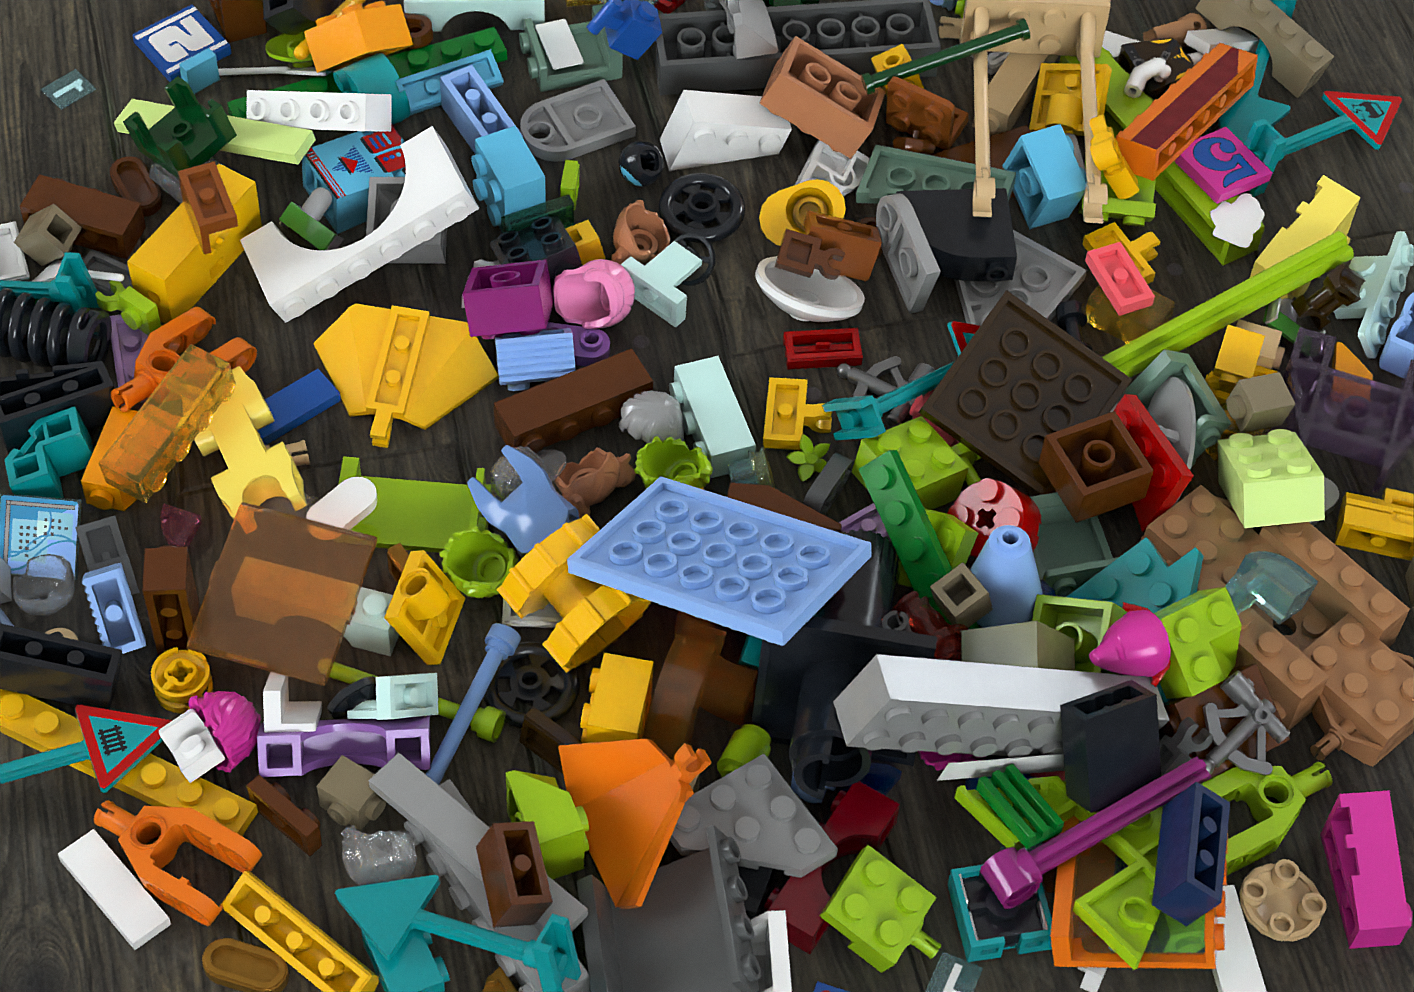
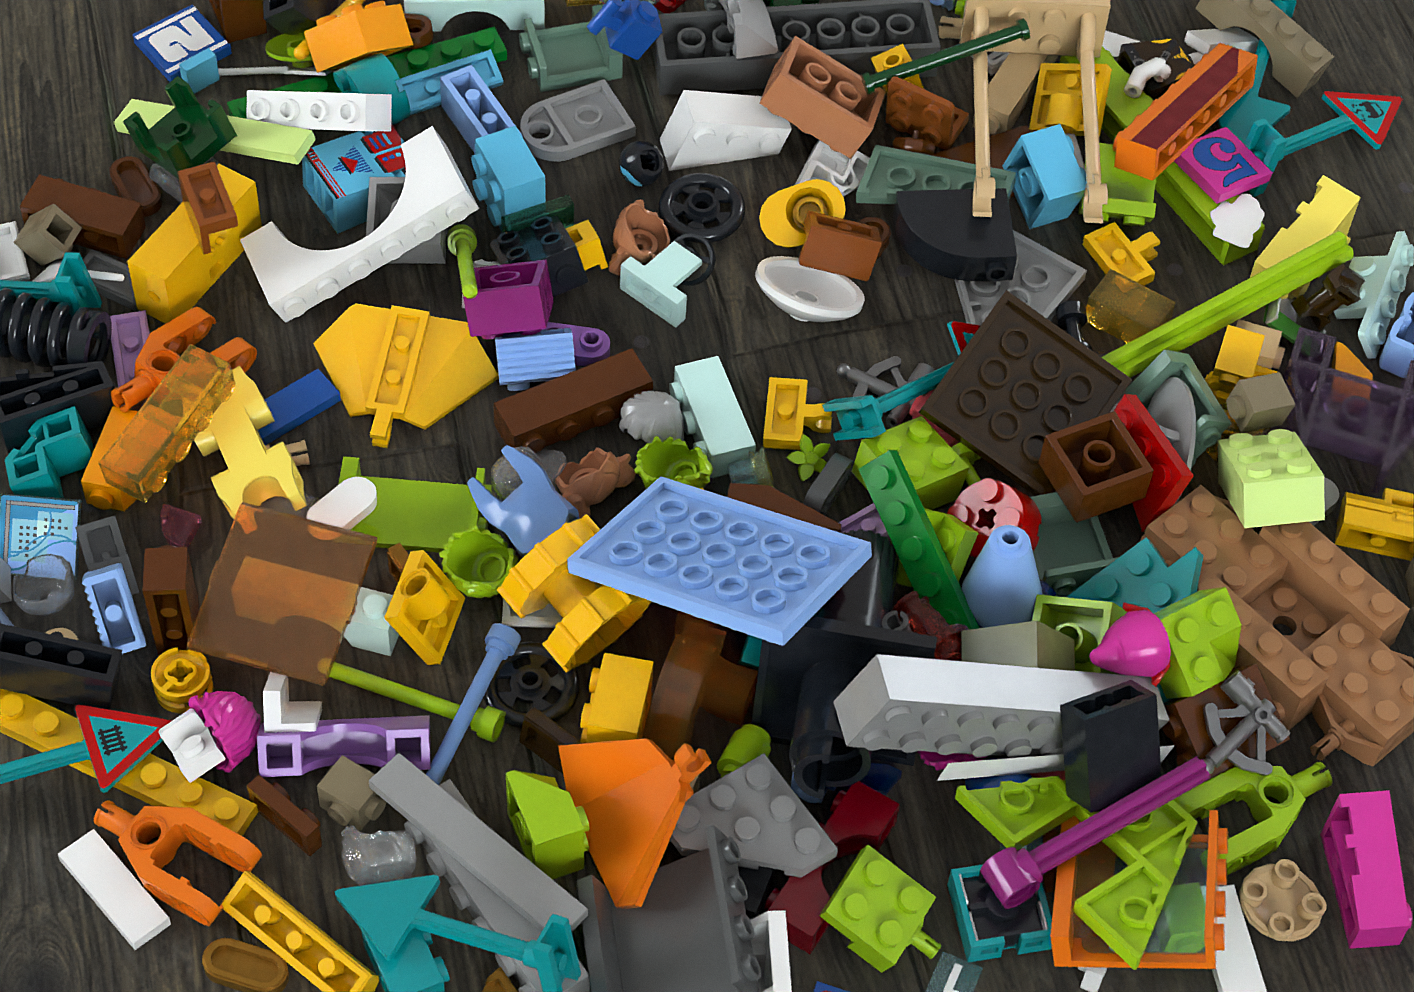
clear light blue sticker [40,69,96,109] -> none
lime plate [95,280,161,336] -> none
piece [279,187,344,250] -> none
light aqua piece [327,673,439,720] -> none
reddish brown brick [476,821,553,928] -> none
white sticker [535,19,584,69] -> none
bright pink hair [552,259,635,329] -> none
lime tile [560,160,580,212] -> none
reddish brown plate [775,229,845,280] -> none
red tile [783,328,863,369] -> none
light grey tile [876,193,941,314] -> none
dark tan brick [930,562,993,634] -> none
green tile [976,763,1064,849] -> none
coral plate [1085,242,1155,316] -> none
yellow bar [1089,114,1139,199] -> none
medium nougat piece [1143,13,1207,48] -> none
dark blue brick [1152,781,1230,927] -> none
dark grey plate [1159,717,1214,776] -> none
clear light blue brick [1225,551,1318,625] -> none
none -> lime piece [447,224,478,299]

